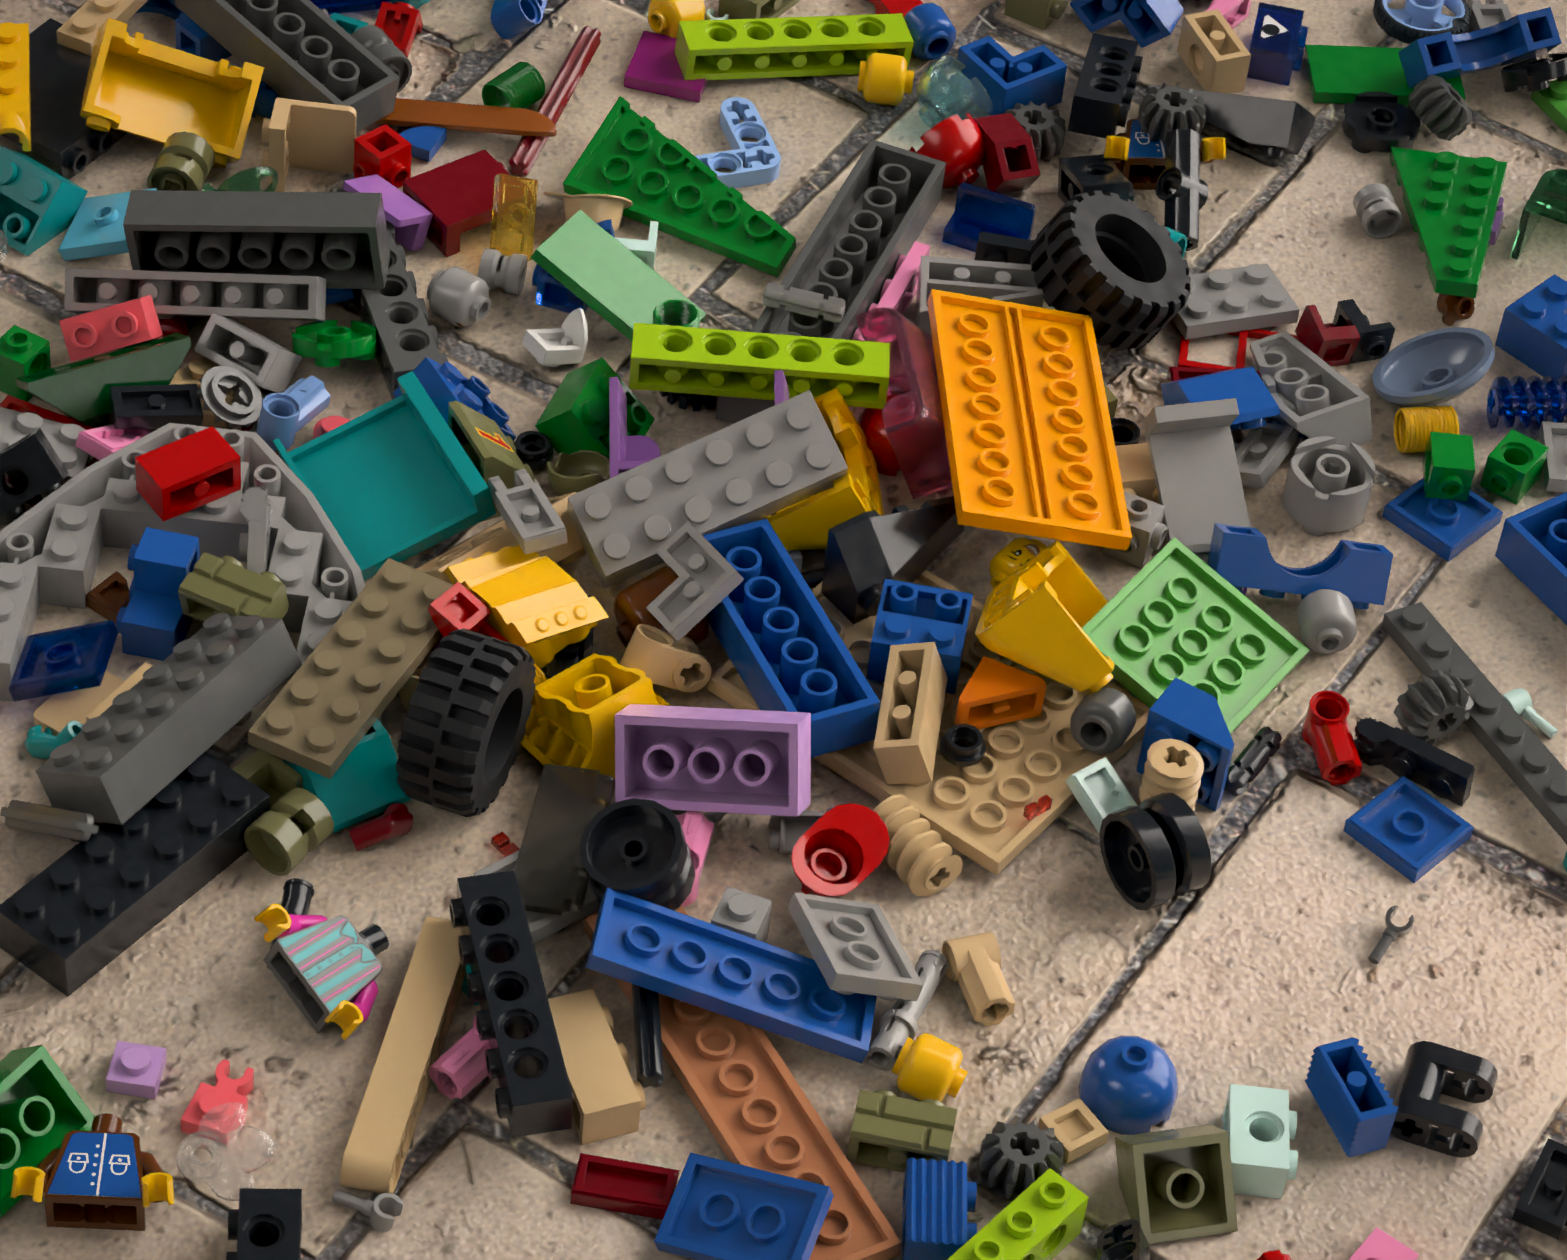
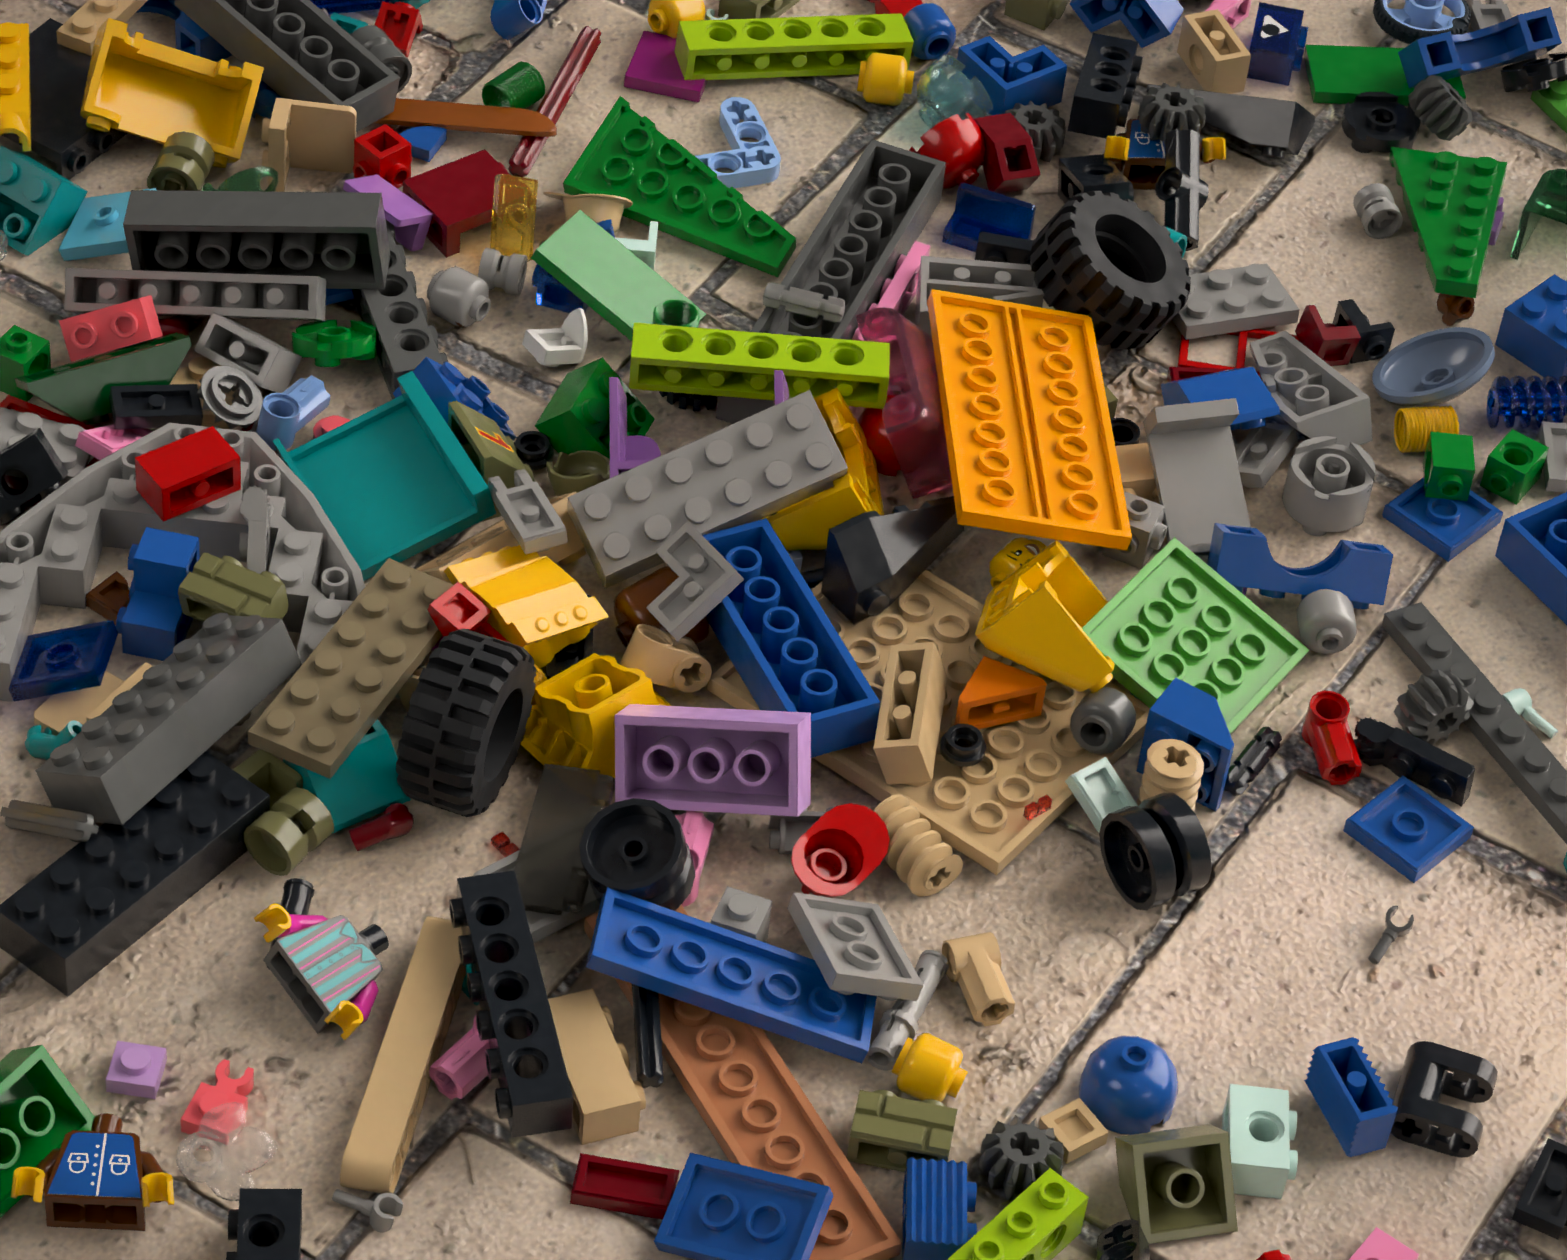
blue slope [866,579,973,695] -> none

